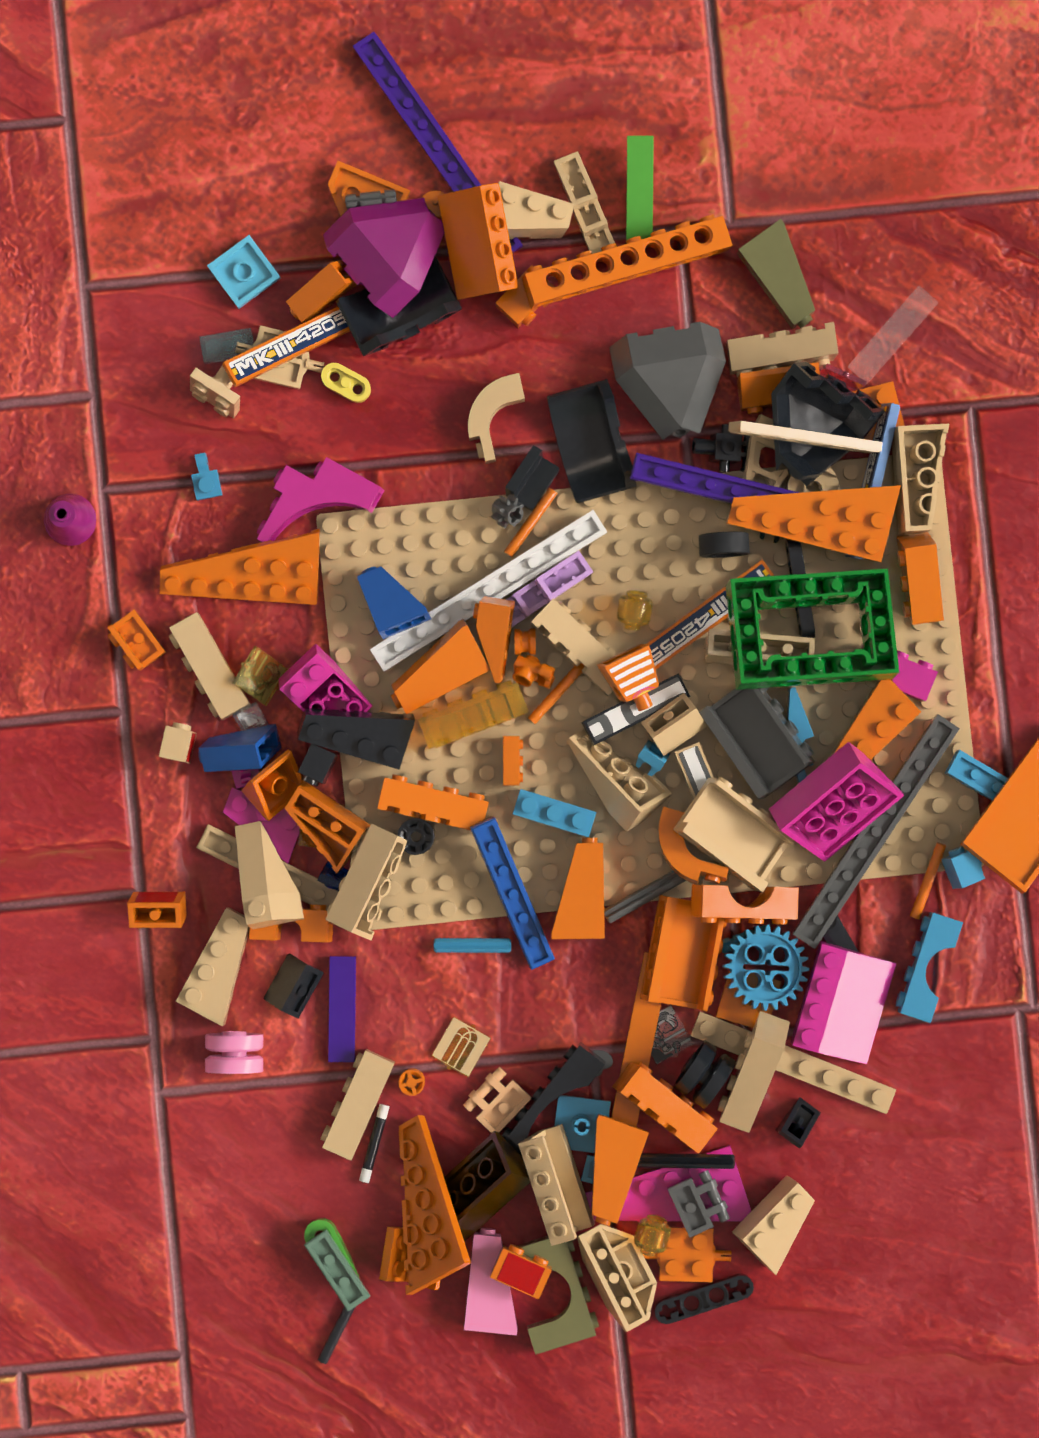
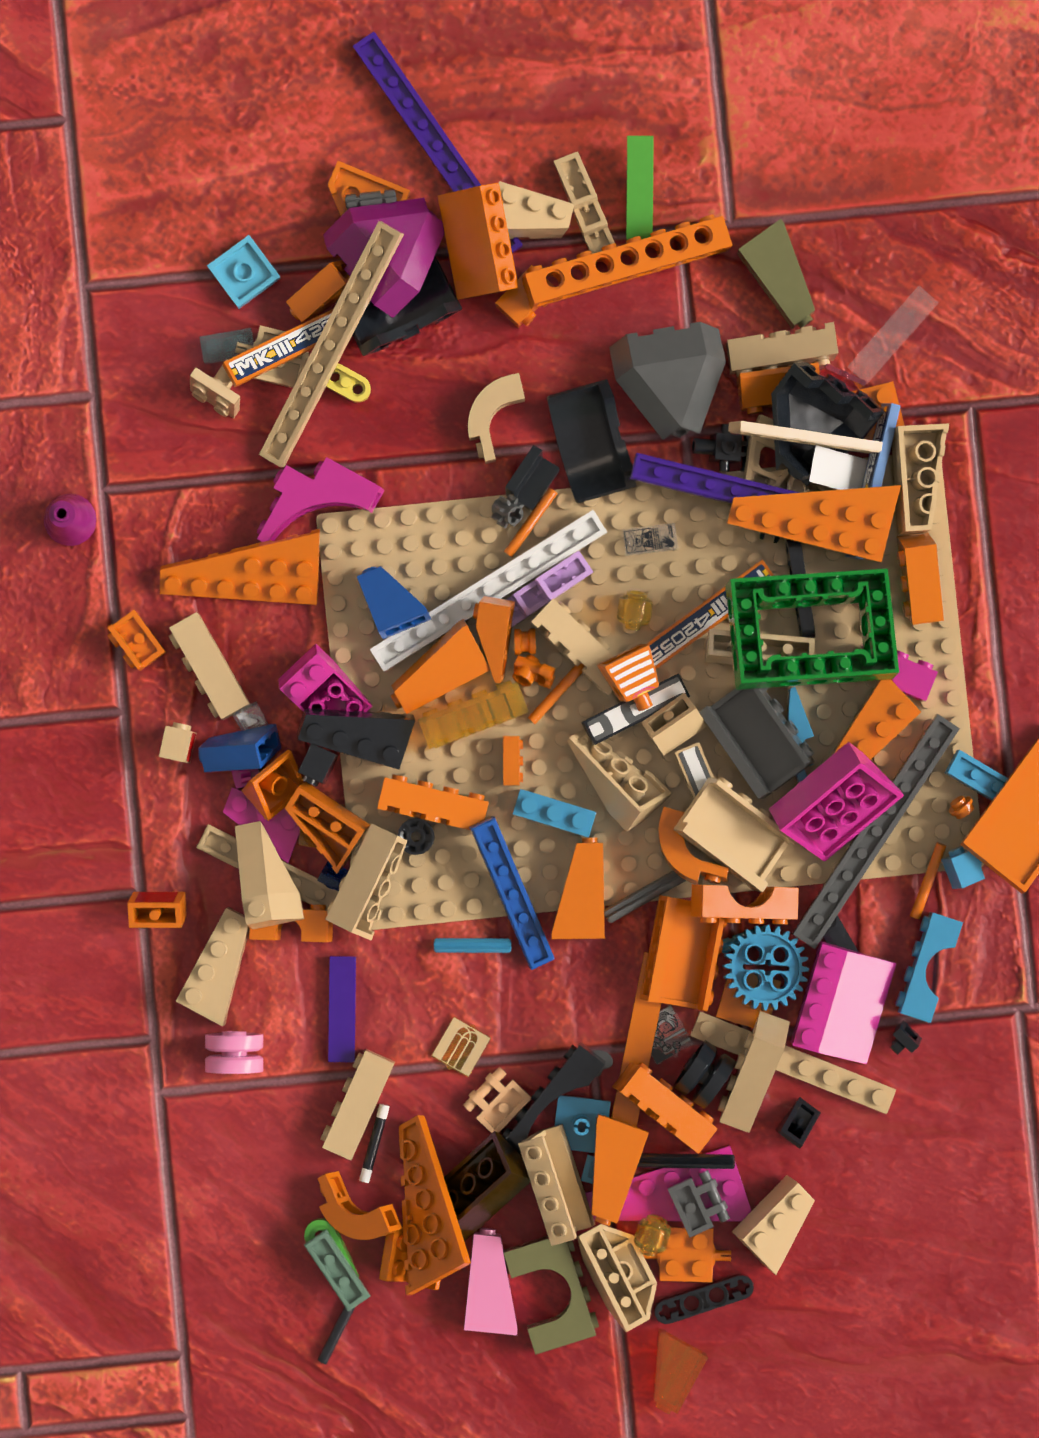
dark azure plate [191,453,223,501] -> none
clear yellow piece [232,646,288,706] -> none
black panel [264,953,324,1019] -> none
orange wheel [398,1068,425,1096] -> none
orange piece [422,191,444,218] -> none
brick [490,1244,552,1299] -> none
dark azure tile [636,740,670,776] -> none
black tyre [699,531,750,558] -> none
none -> tan plate [259,221,404,467]
none -> orange arch [317,1171,402,1240]
none -> clear tile [622,523,678,556]
none -> clear orange slope [653,1328,708,1414]
none -> white sticker [809,445,868,490]
none -> black tile [890,1020,922,1055]
none -> orange plate [949,796,974,819]

